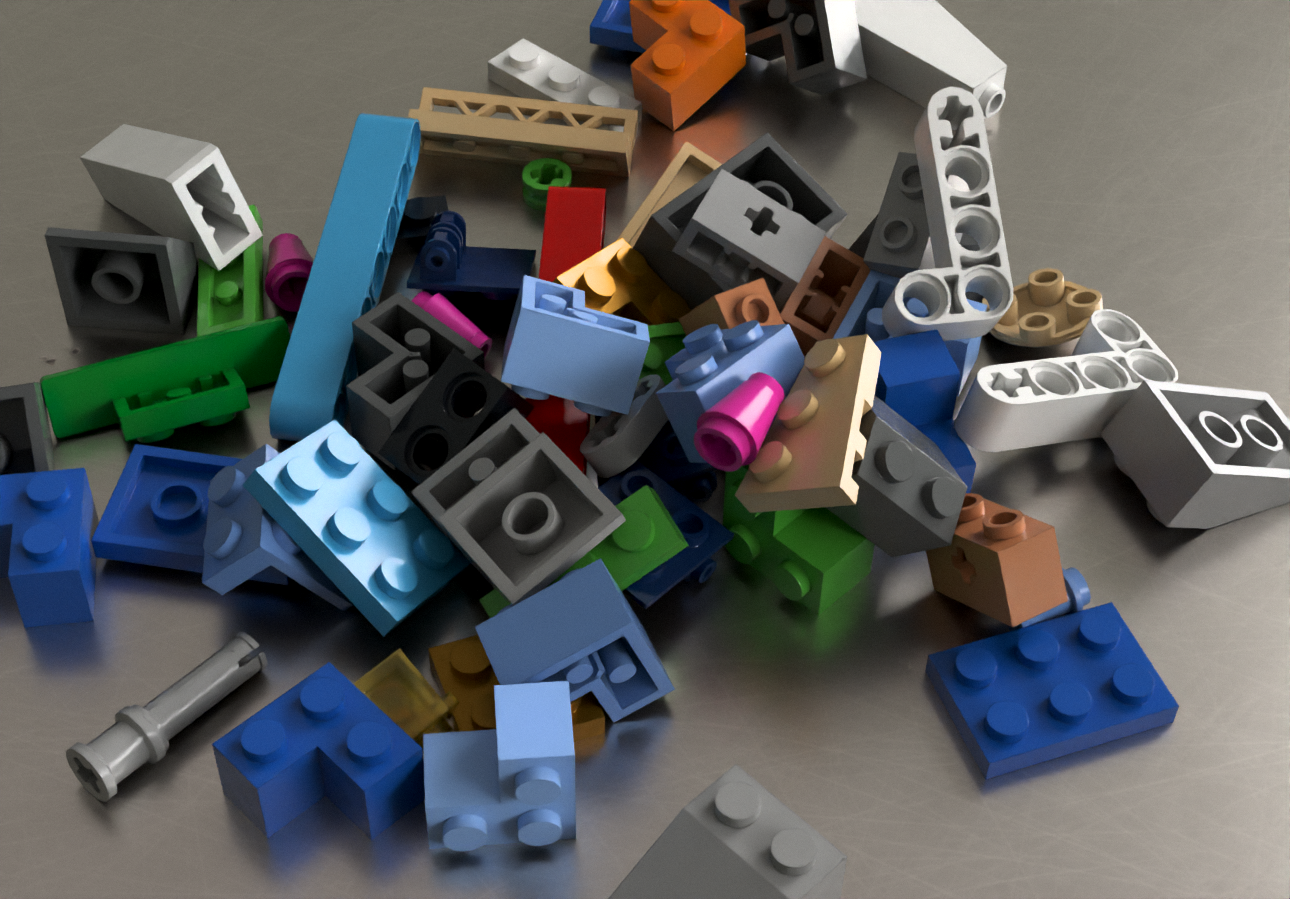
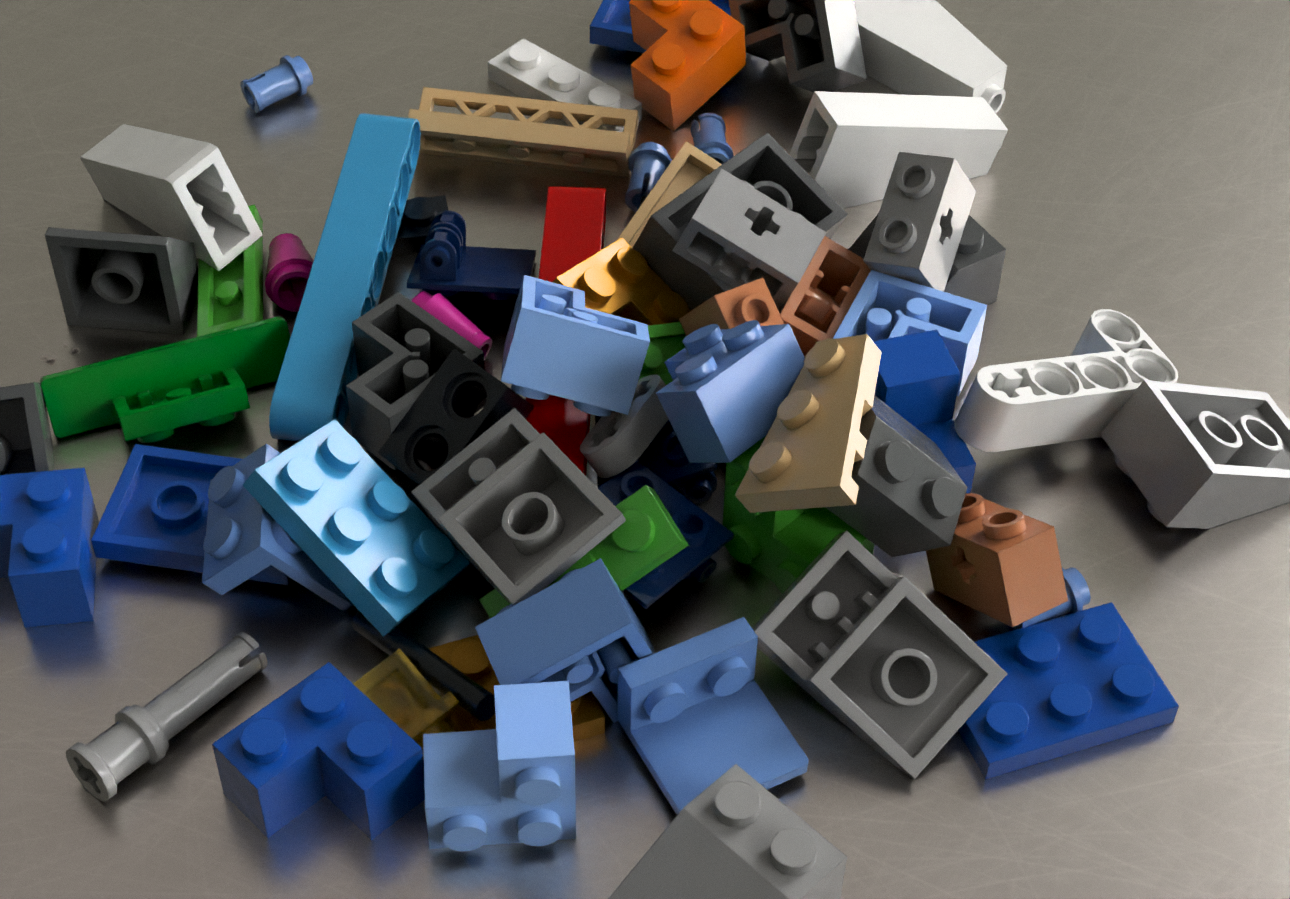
bright green bush [522,158,572,212] -> none
dark pink cone [694,372,785,472] -> none
white beam [882,86,1013,341] -> none
tan dish [982,268,1103,347] -> none
none -> medium blue pin [240,55,313,113]
none -> black bar [352,611,495,721]
none -> medium blue bracket [617,617,809,815]
none -> medium blue pin [625,142,672,212]
none -> medium blue pin [690,112,734,164]
none -> light grey slope [752,530,1008,779]
none -> white slope [789,91,1008,209]

